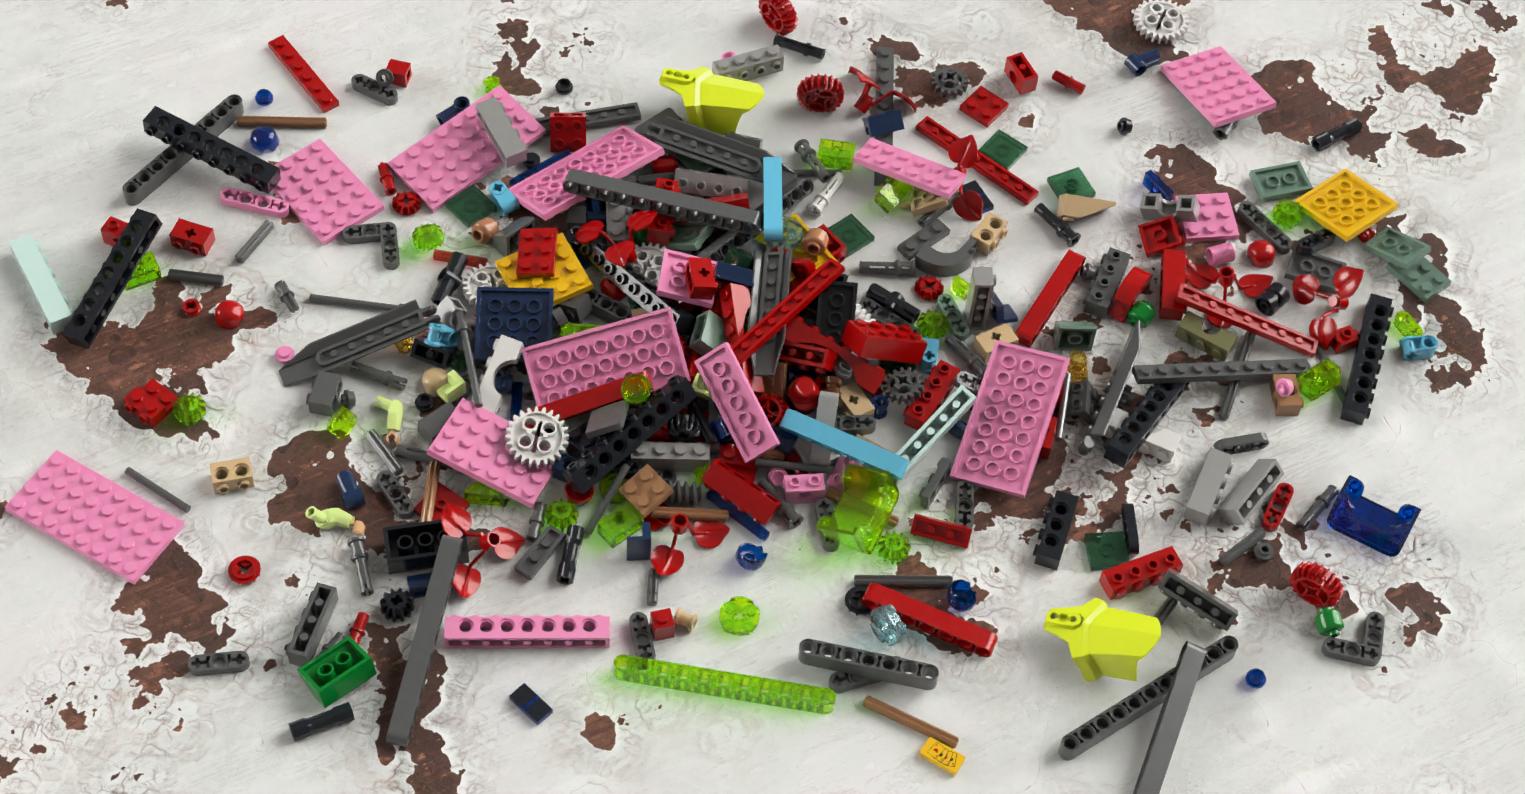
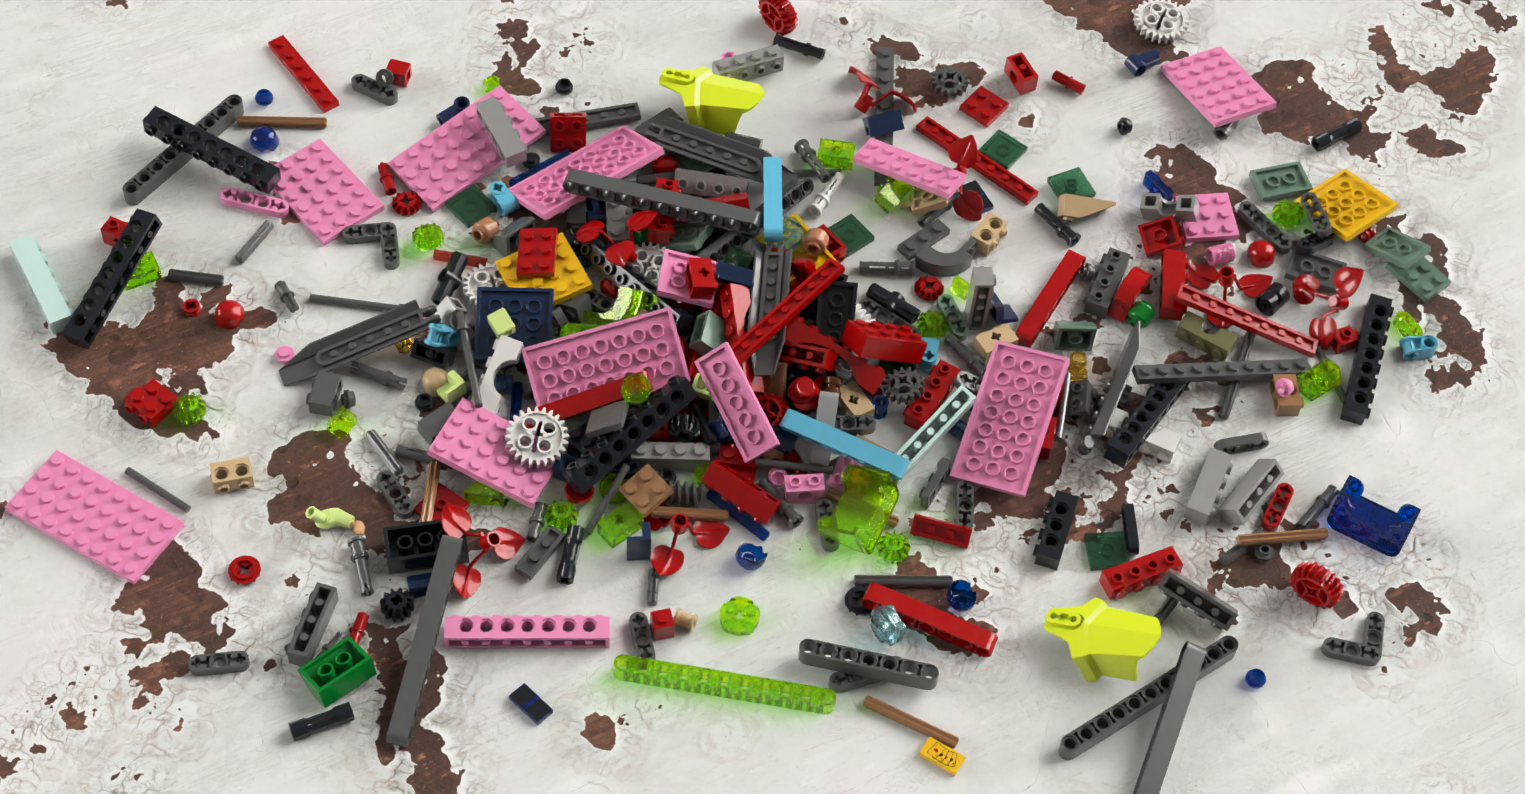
red brick [169,218,216,256] -> none
dark blue piece [336,470,366,510] -> none
yellowish green arm [374,395,403,446] -> none
clear green plate [451,353,467,372] -> none
red gear [797,73,844,113] -> none
green head [1314,607,1344,638] -> none
none -> yellowish green panel [487,308,516,339]
none -> clear neon green arch [583,286,645,328]
none -> medium nougat axle [1236,528,1329,546]
none -> dark grey beam [1301,192,1332,237]

